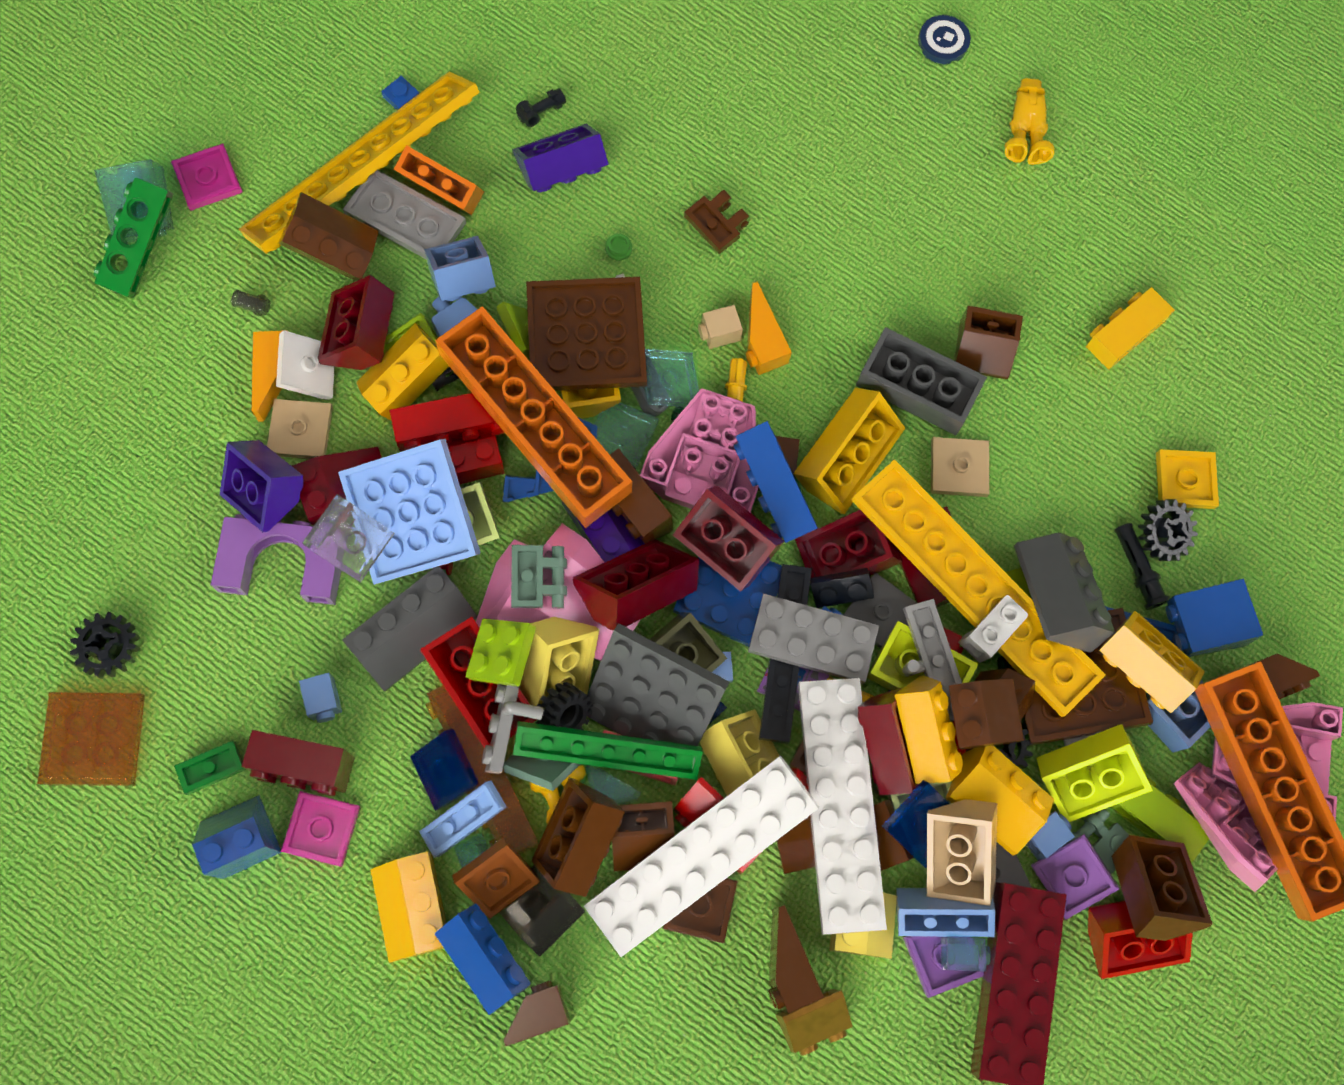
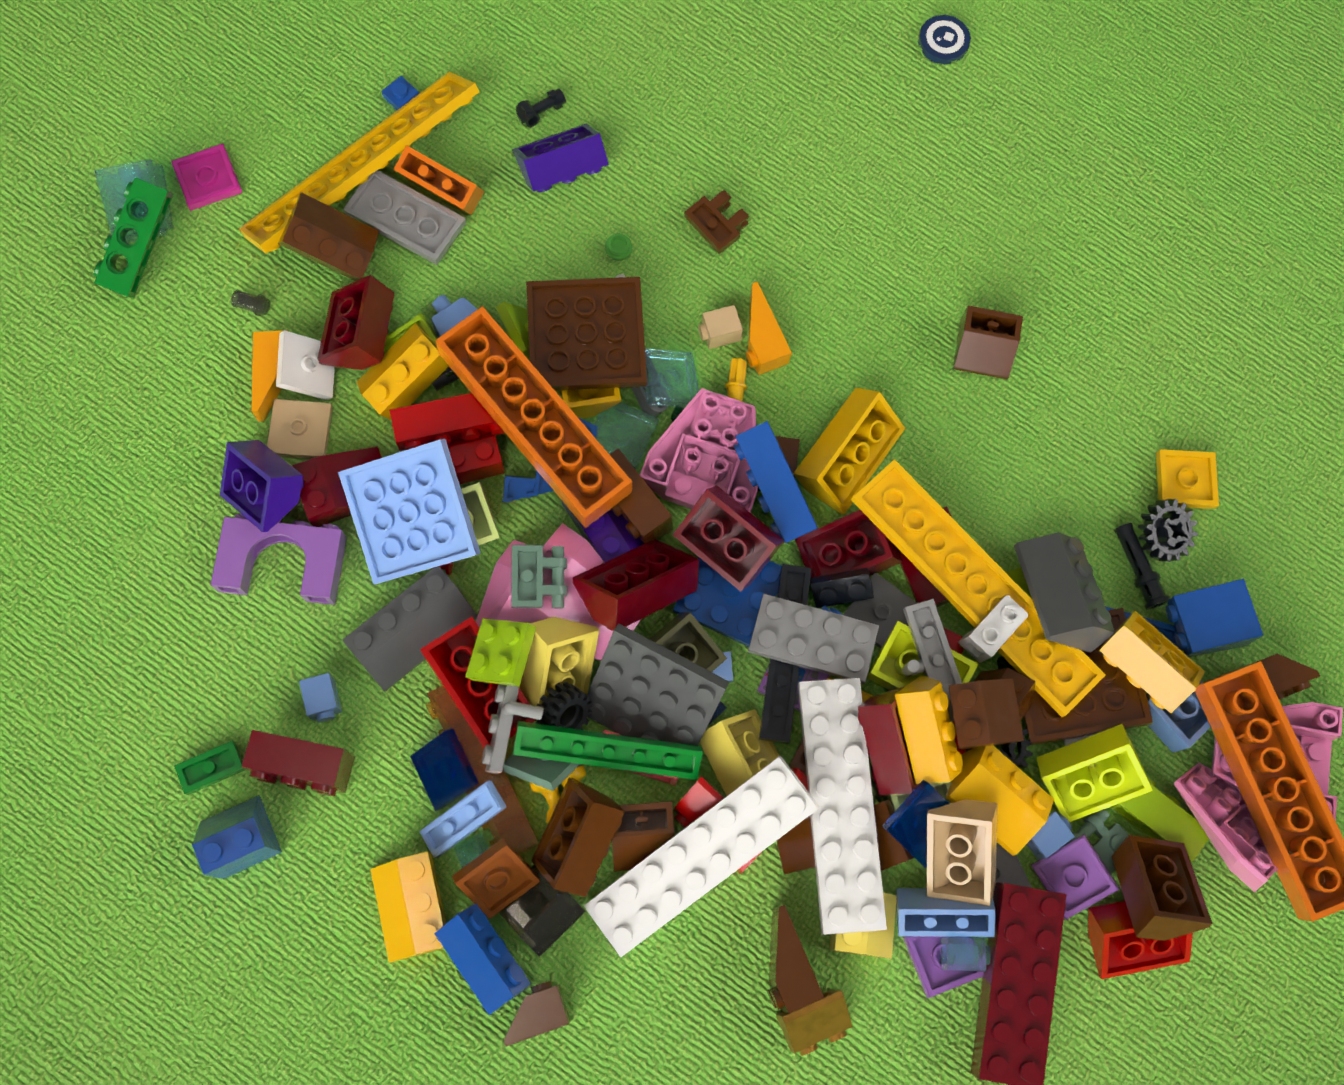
clear orange plate [37,692,145,786] -> none
black gear [70,612,140,679] -> none
dark pink tile [281,791,360,867] -> none
clear slope [302,494,395,583] -> none
medium blue brick [424,236,496,301] -> none
clear light blue slope [585,765,641,805] -> none
reddish brown plate [663,878,737,944] -> none
dark grey brick [856,327,987,435] -> none
tan plate [931,437,989,497] -> none
yellow piece [1004,78,1055,165] -> none
yellow brick [1086,287,1175,370] -> none

